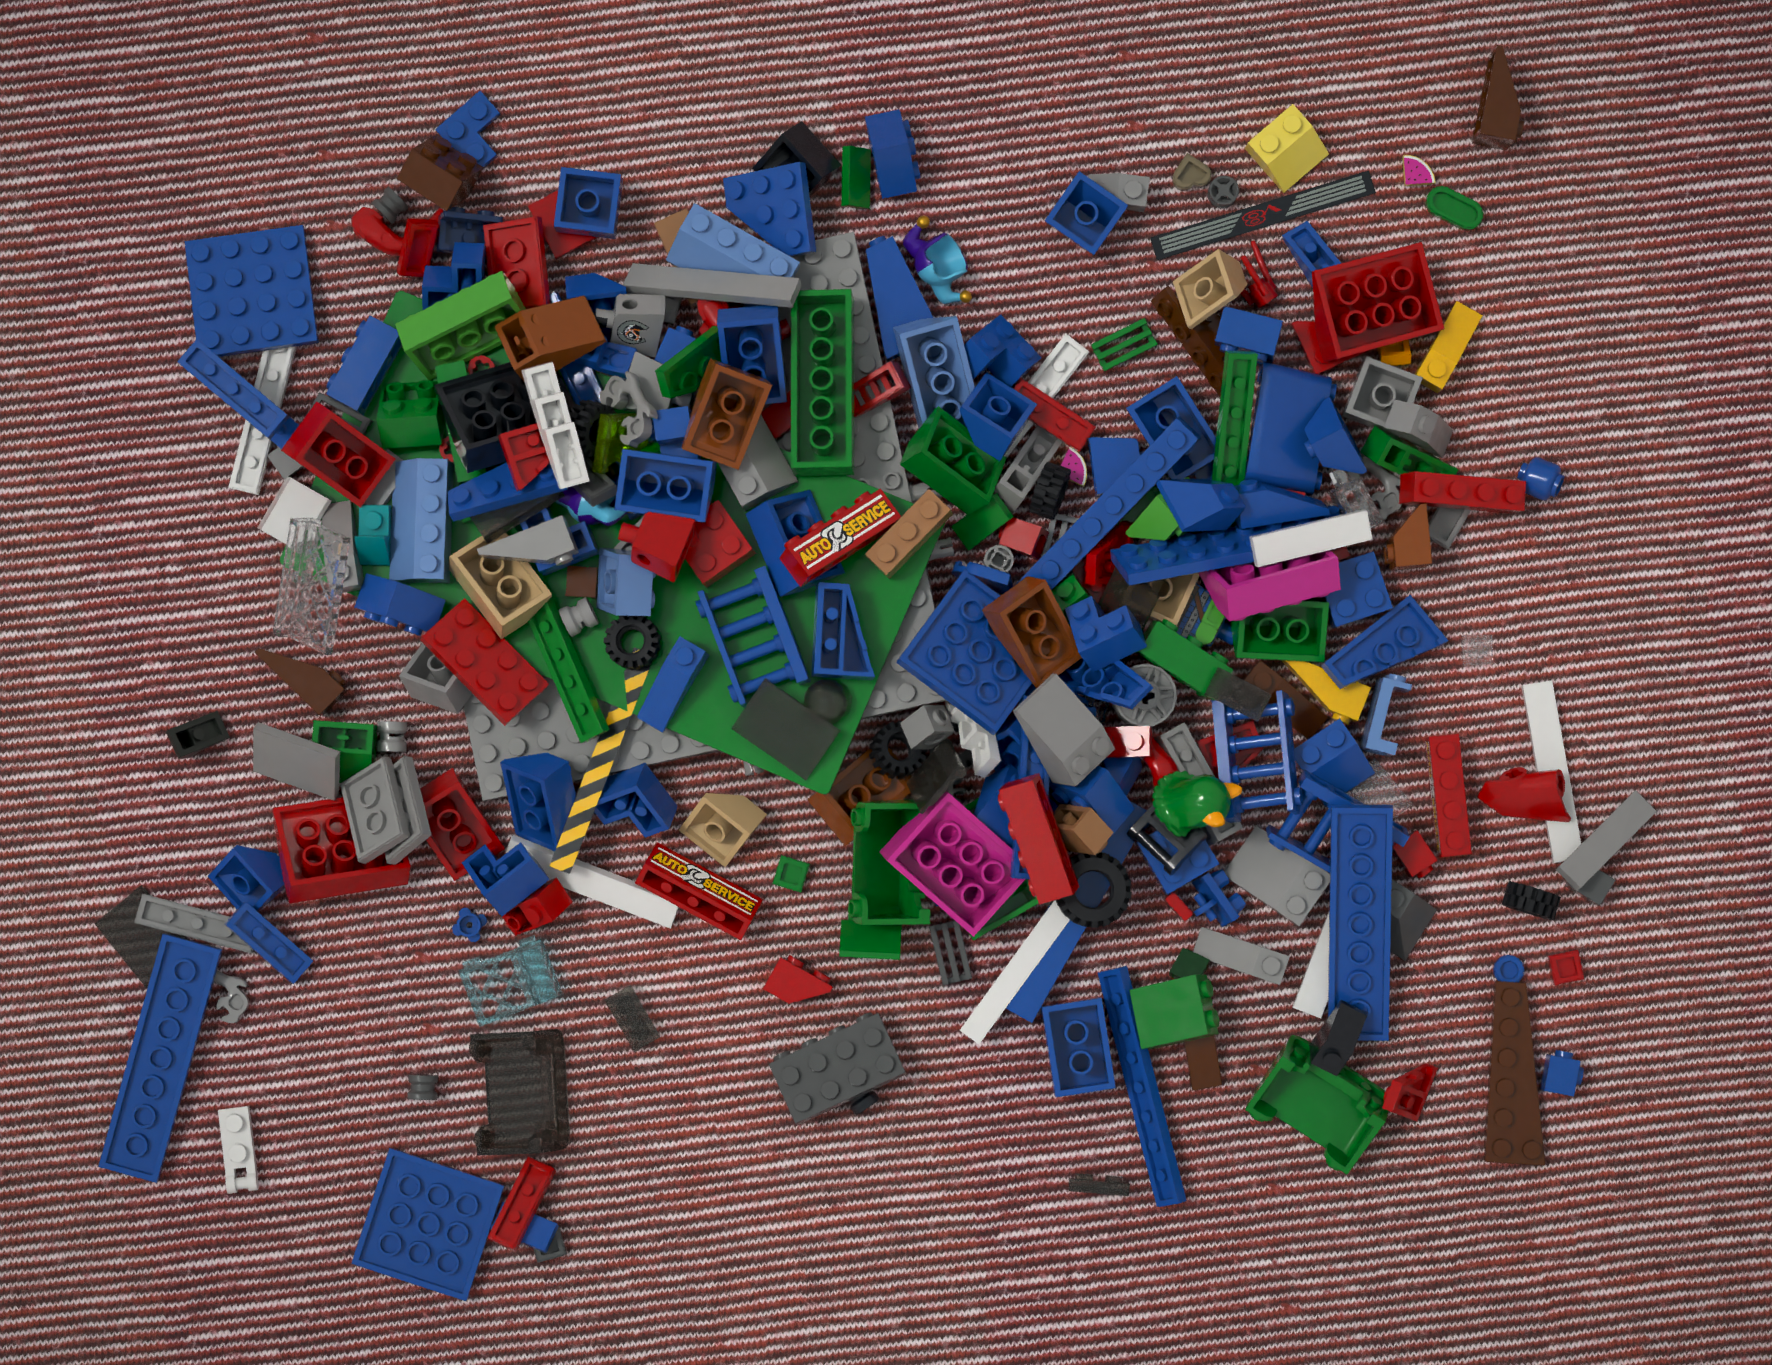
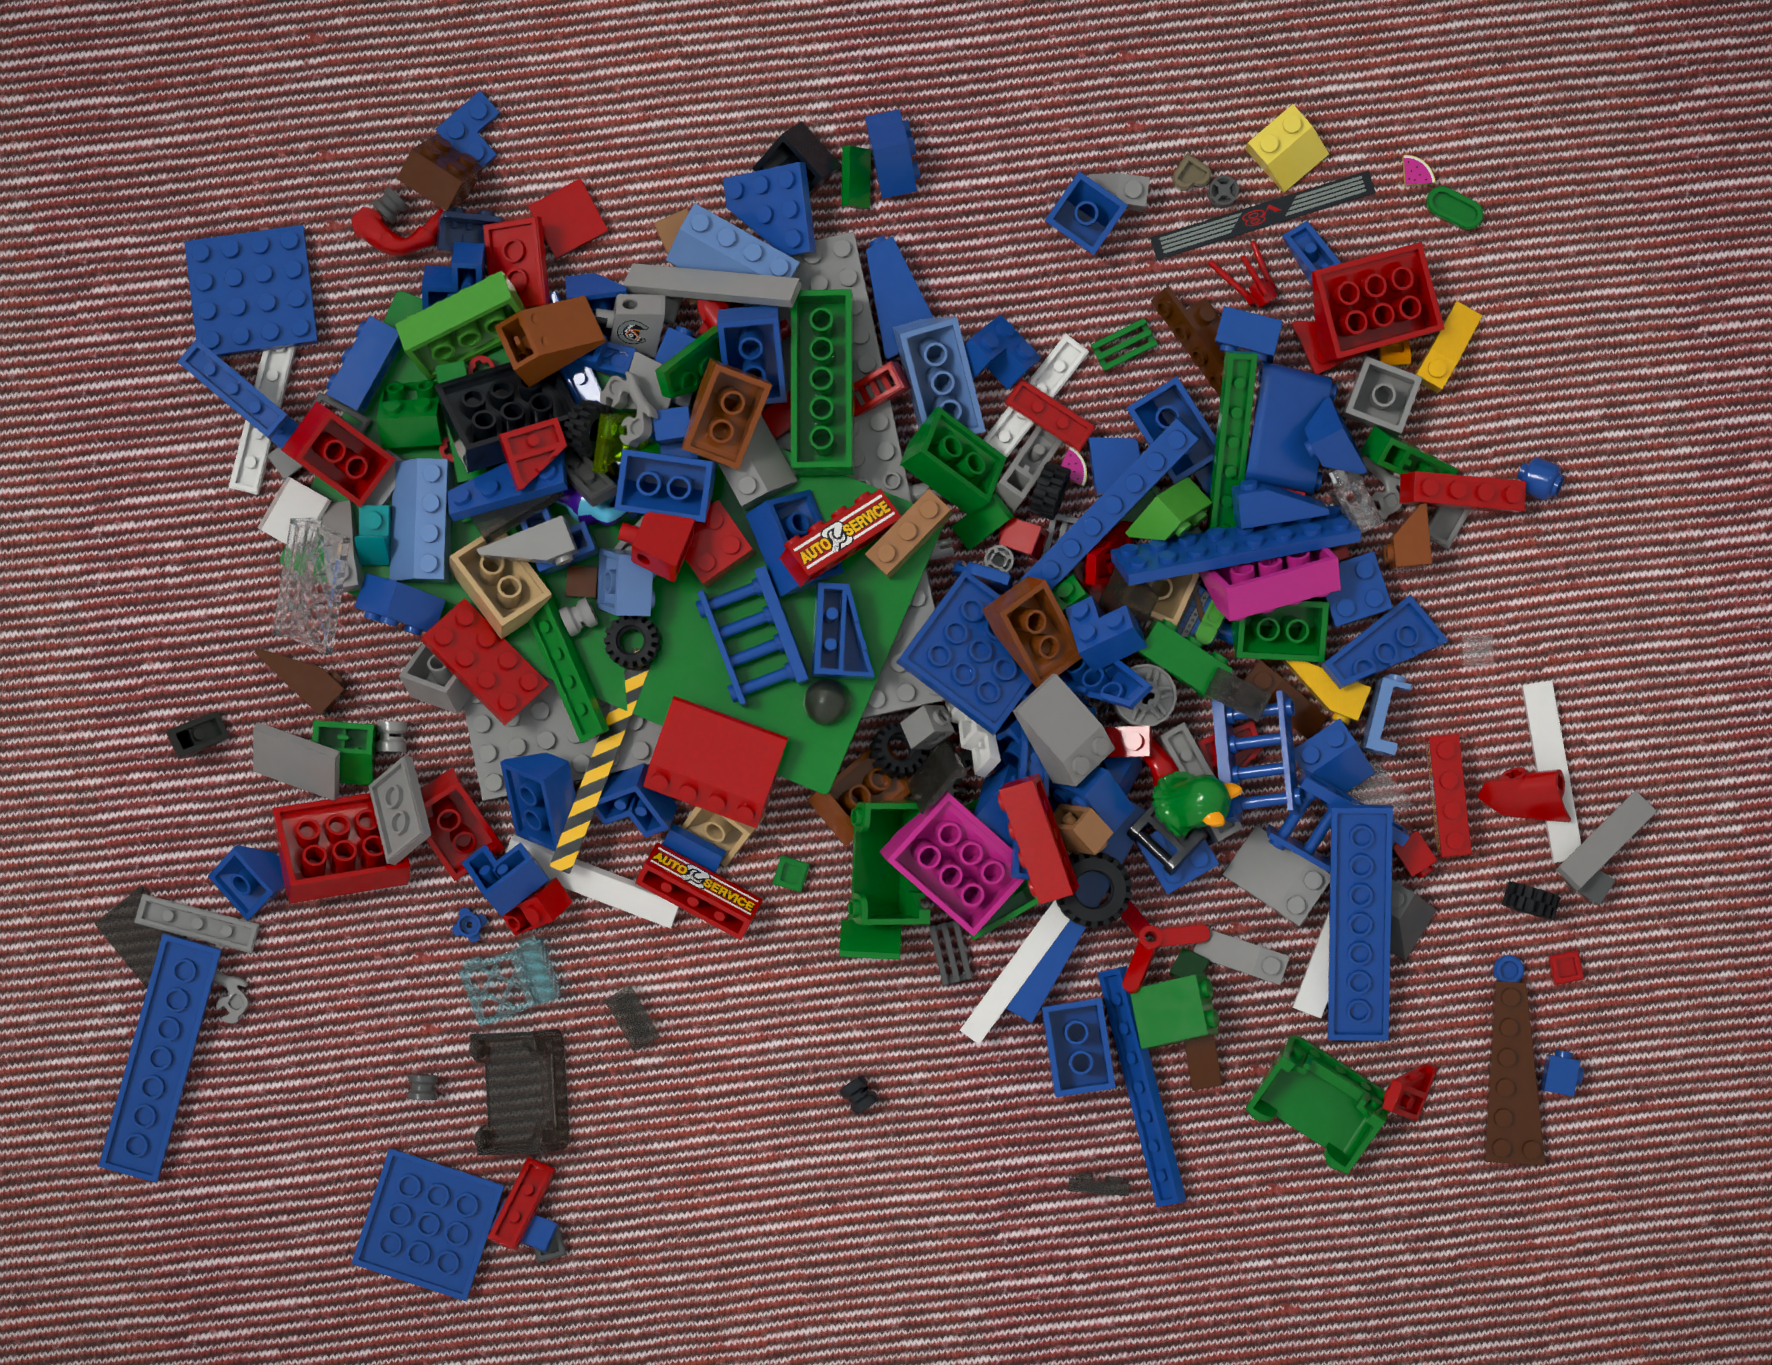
white plate [218,1106,259,1194] -> none
blue plate [224,902,313,984] -> none
light grey tile [340,756,410,864] -> none
red tile [396,218,439,277] -> none
white slope [521,362,590,489] -> none
blue brick [554,167,623,239] -> none
blue slope [637,636,710,733] -> none
clear smoke piece [731,678,841,780] -> none
red slope [763,955,833,1004] -> none
dark grey bracket [769,1013,906,1125] -> none
medium azure piece [903,215,972,304] -> none
blue slope [959,372,1037,461] -> none
blue slope [1156,478,1246,532] -> none
red tile [1163,892,1193,922] -> none
tan slope [1173,249,1247,329] -> none
blue hips [1192,869,1246,927] -> none
white tile [1249,509,1373,567] -> none
black slope [1309,1000,1367,1076] -> none
light grey slope [1384,399,1453,458] -> none
reddish brown slope [1472,45,1524,151] -> none
none -> red slope [643,696,788,829]
none -> blue tile [662,823,726,873]
none -> red piece [1121,900,1210,994]

